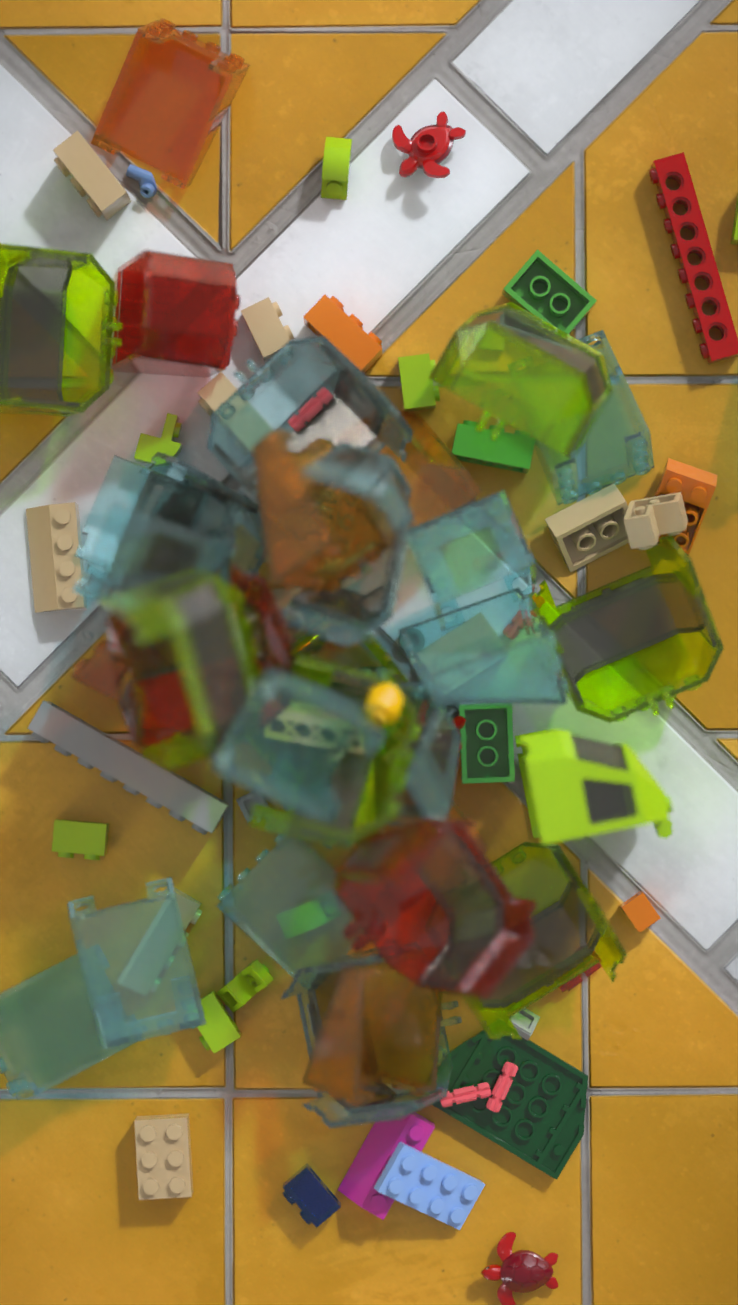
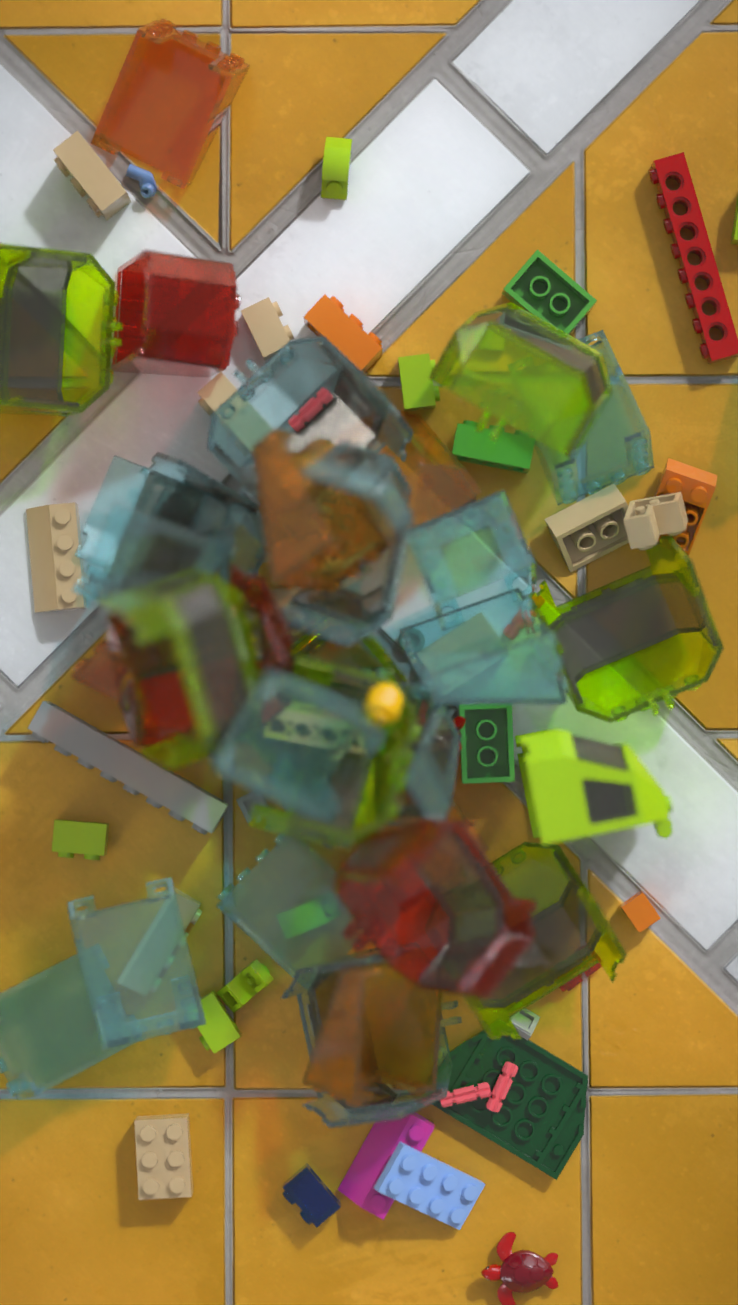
lime brick [134,413,183,465] -> none
red animal [392,111,466,178] -> none

